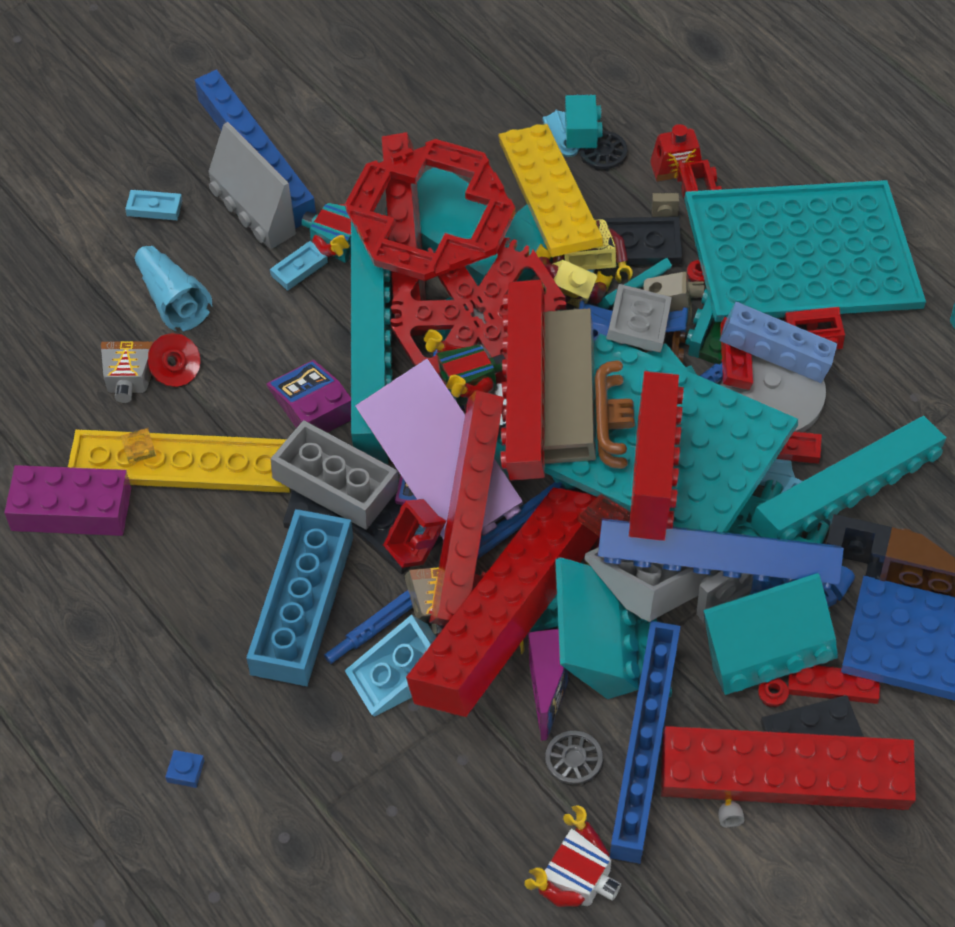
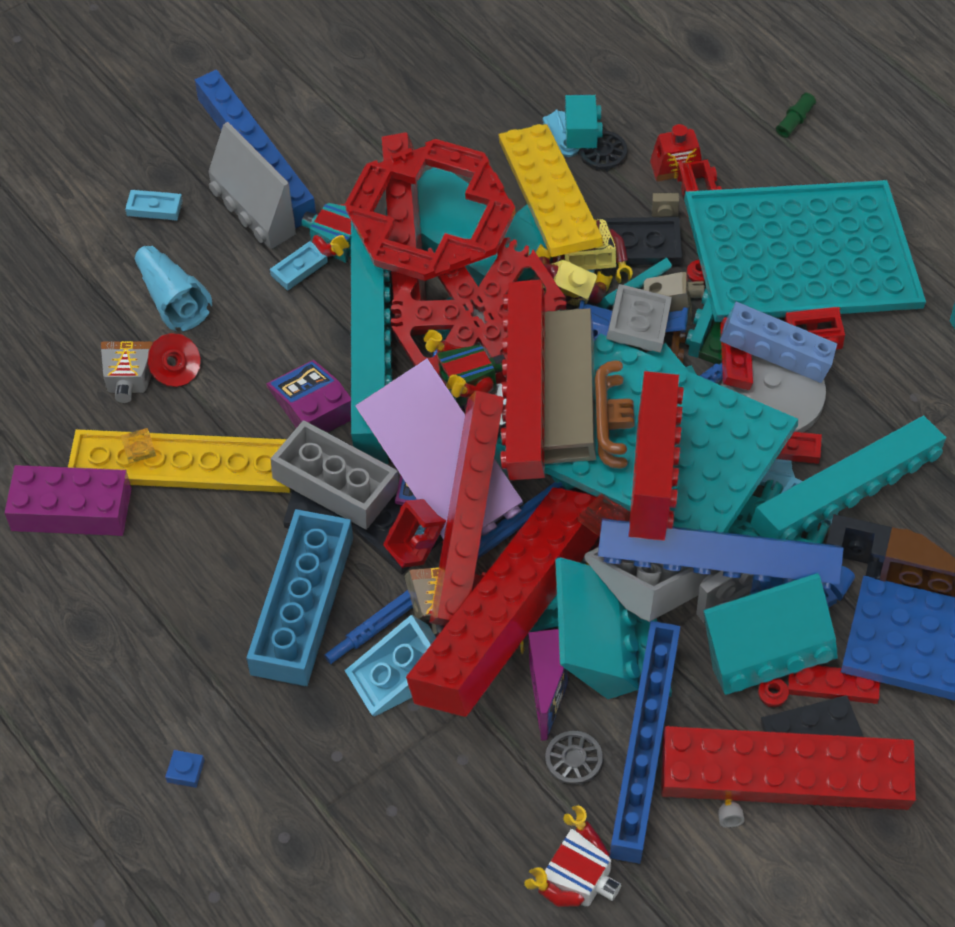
none -> dark green pin [776,92,816,138]

